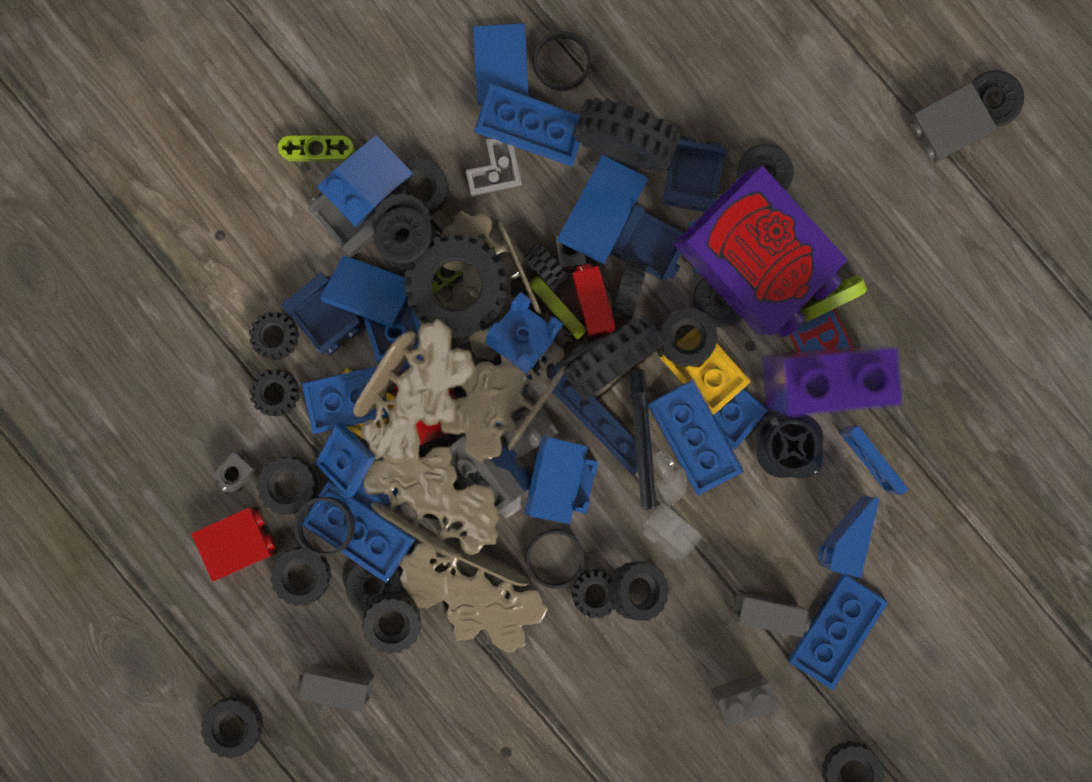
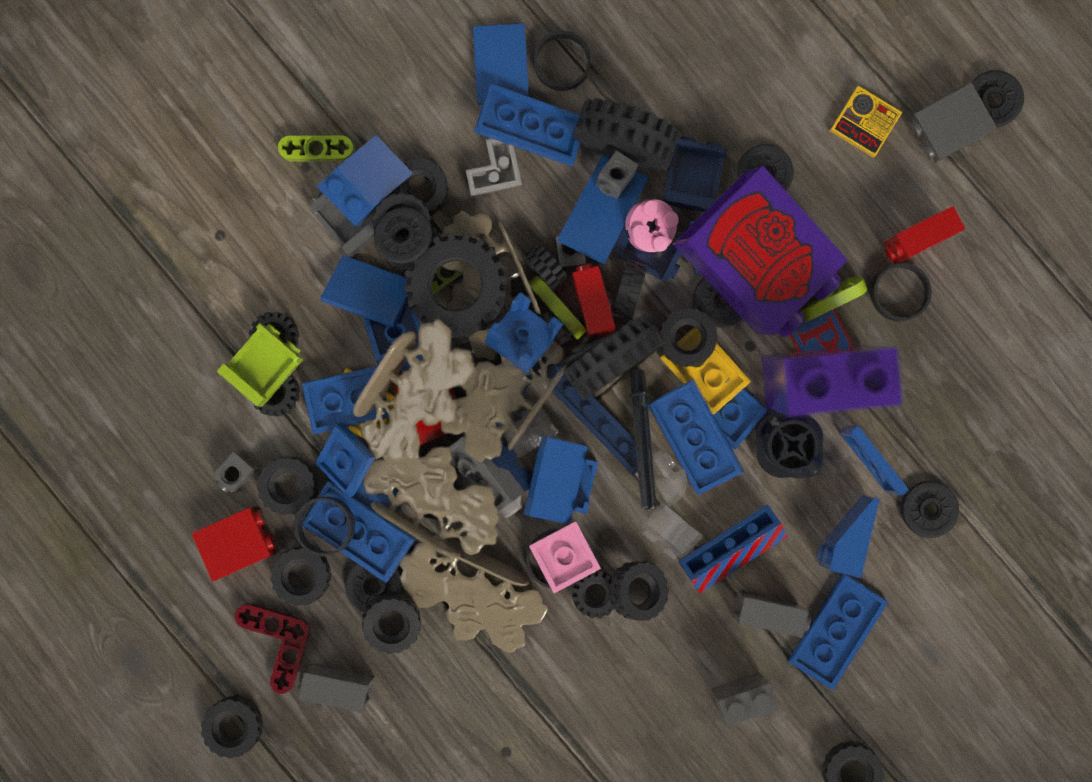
dark blue panel [281,272,364,356] -> none
none -> lime panel [217,323,303,407]
none -> dark red beam [235,603,311,694]
none -> bright pink plate [529,521,601,593]
none -> dark grey brick [595,151,638,199]
none -> bright pink plate [625,199,679,252]
none -> blue brick [679,504,787,594]
none -> tile [830,86,902,158]
none -> black tyre [871,263,932,322]
none -> red brick [883,205,966,264]
none -> black wheel [901,481,959,538]

